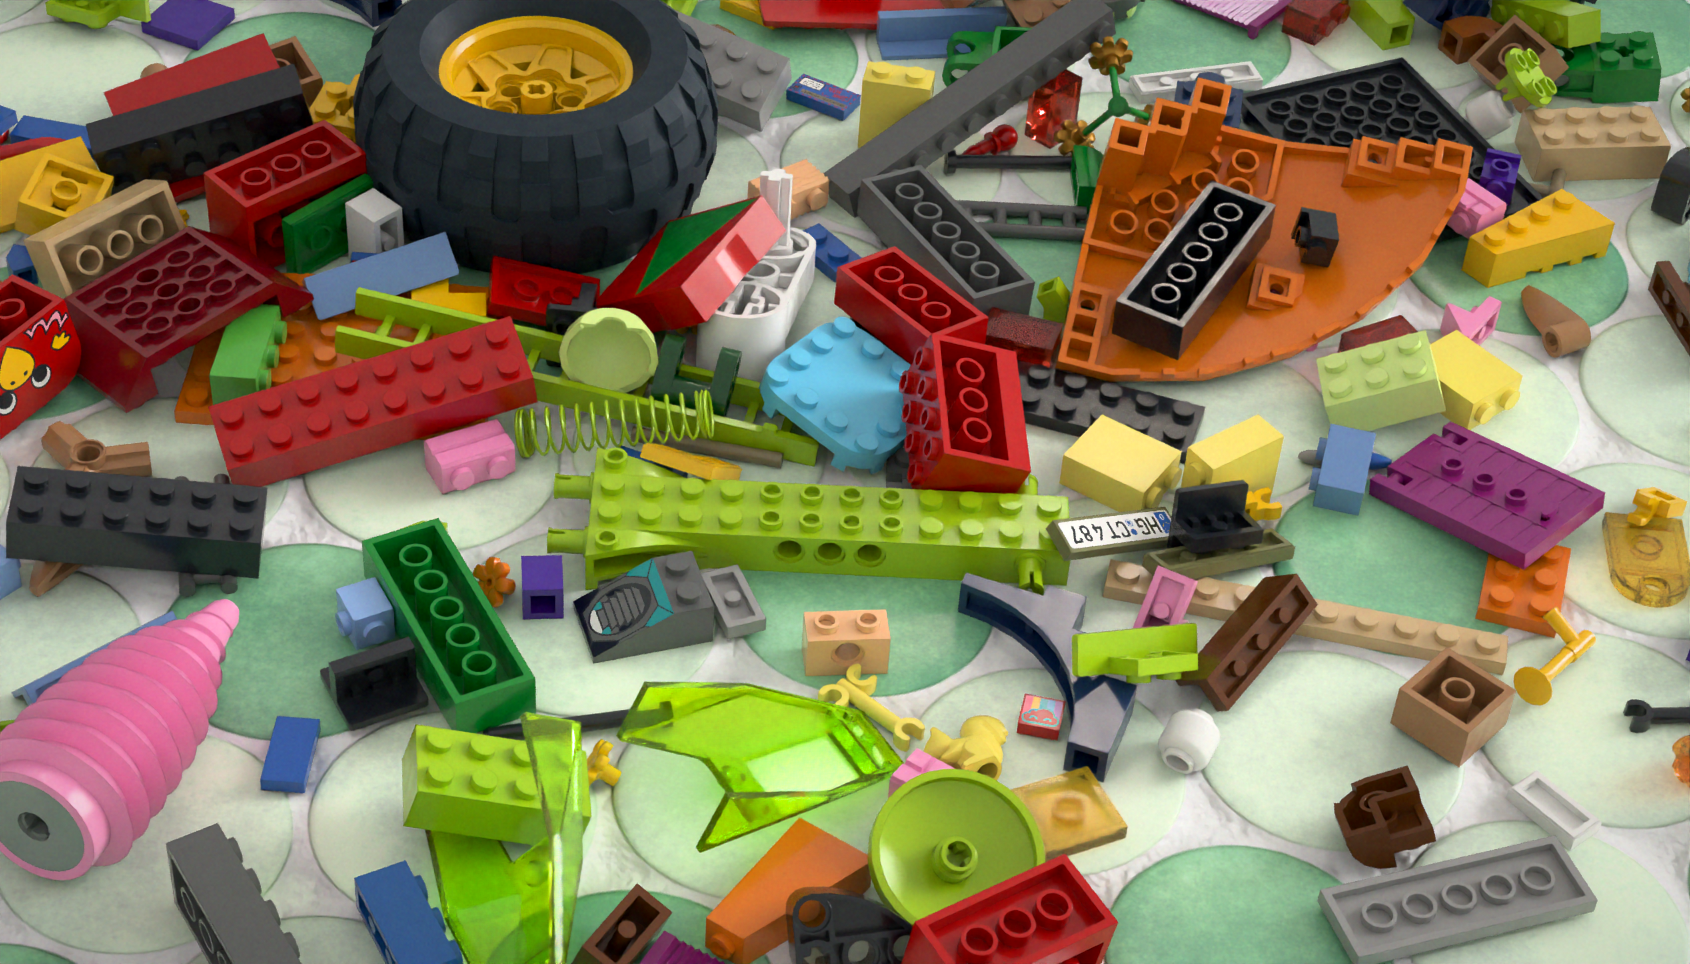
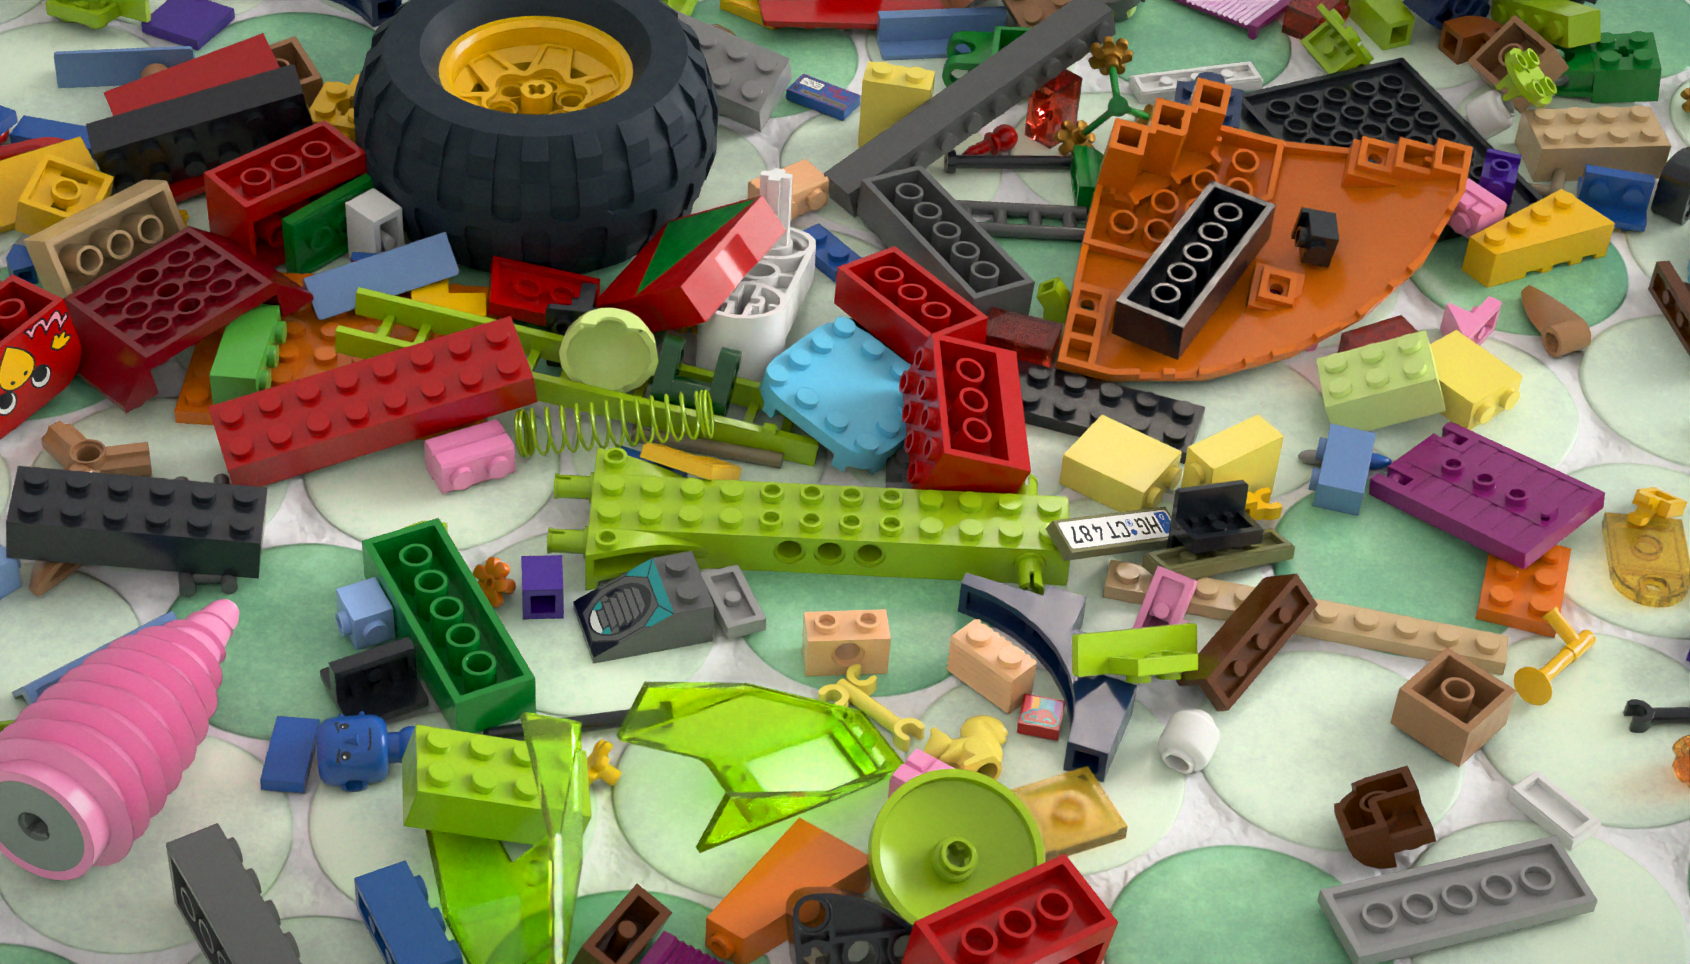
none -> medium blue panel [54,46,195,88]
none -> blue piece [317,711,415,792]
none -> light nougat brick [946,619,1037,714]
none -> lime bracket [1300,3,1374,74]
none -> blue bracket [1577,164,1655,232]

